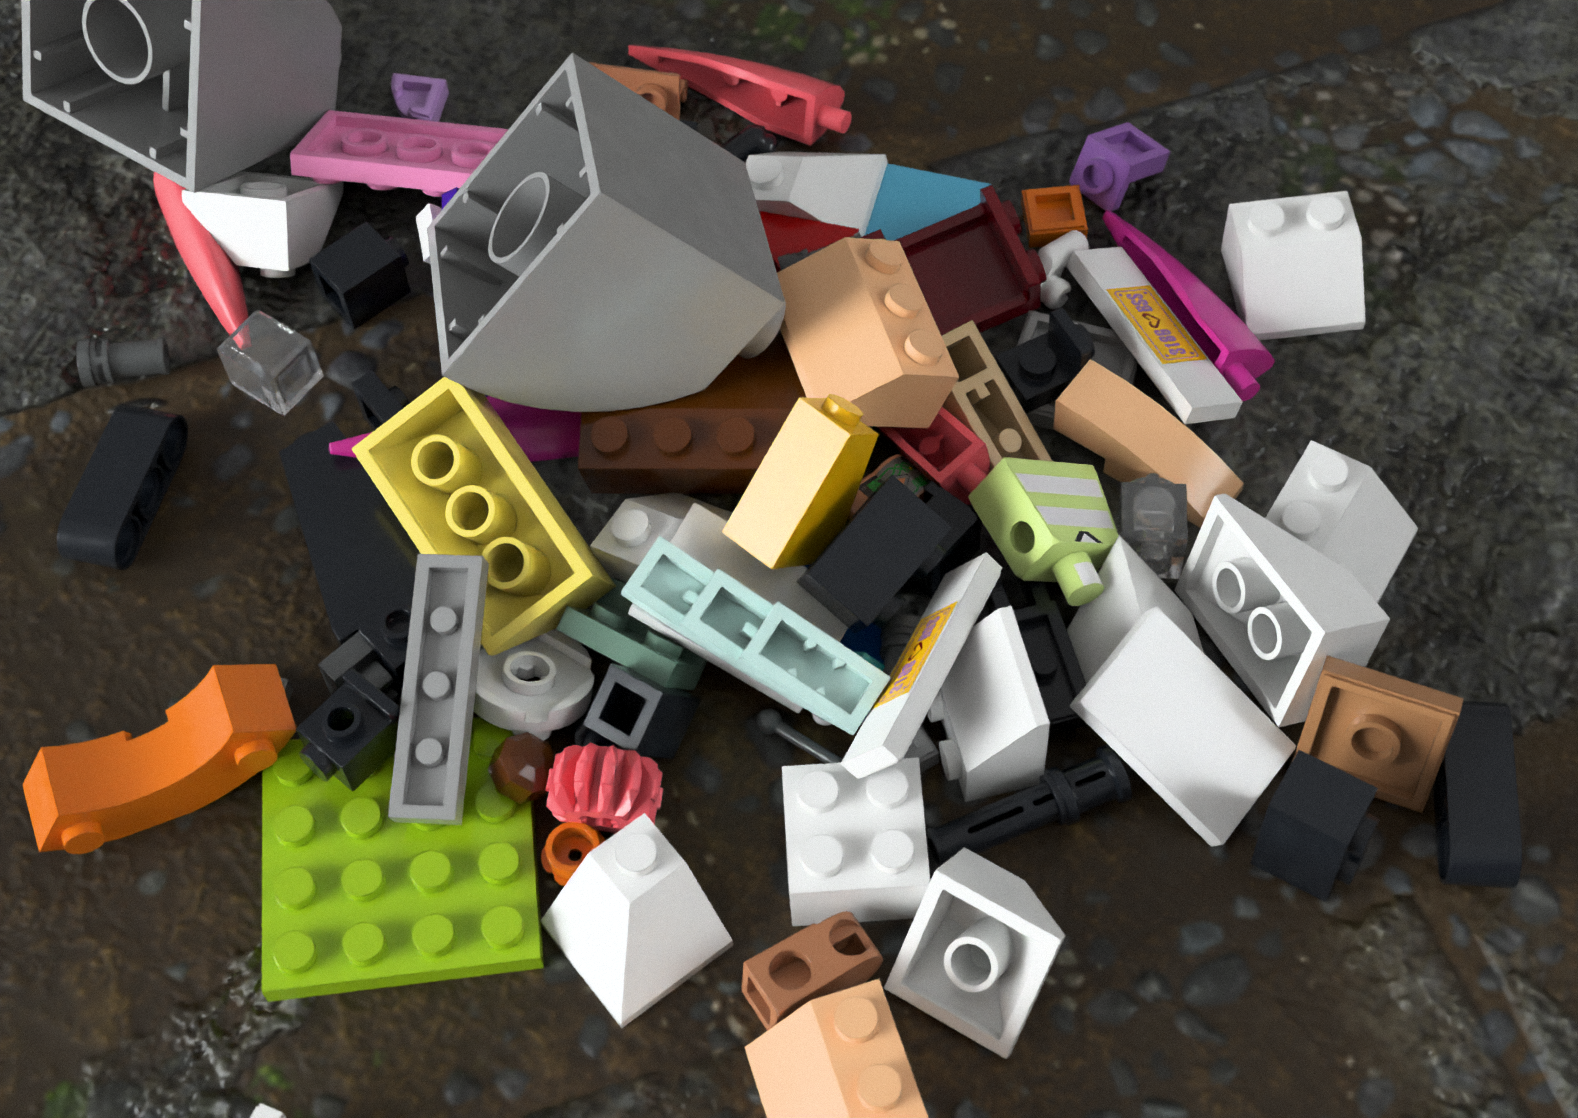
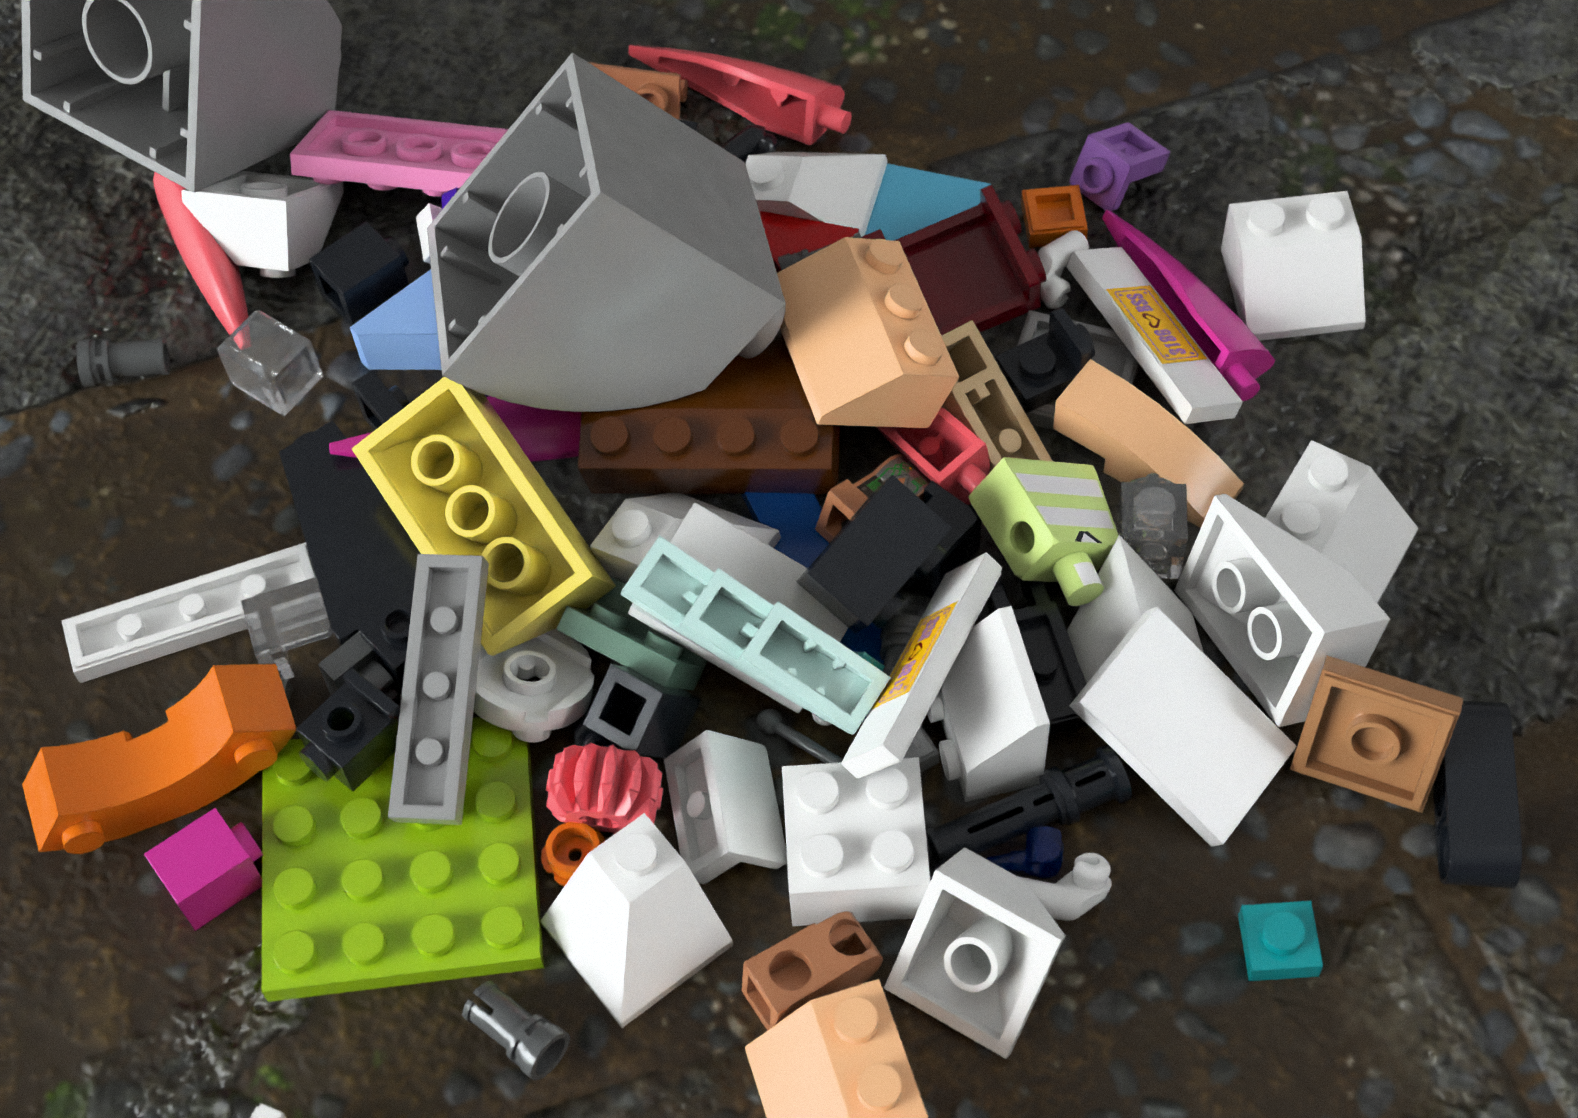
black beam [57,404,188,570] -> none
lavender tile [391,73,449,122] -> none
reddish brown tile [488,732,555,804] -> none
slope [722,394,879,570] -> none
black brick [1250,750,1380,902] -> none
none -> white tile [61,542,324,683]
none -> dark pink brick [144,808,263,931]
none -> clear panel [241,577,333,679]
none -> light blue slope [350,269,441,370]
none -> dark grey pin [462,981,570,1081]
none -> white panel [664,730,787,884]
none -> clear blue hand [985,827,1064,878]
none -> white arm [1018,853,1112,921]
none -> teal plate [1238,901,1323,981]

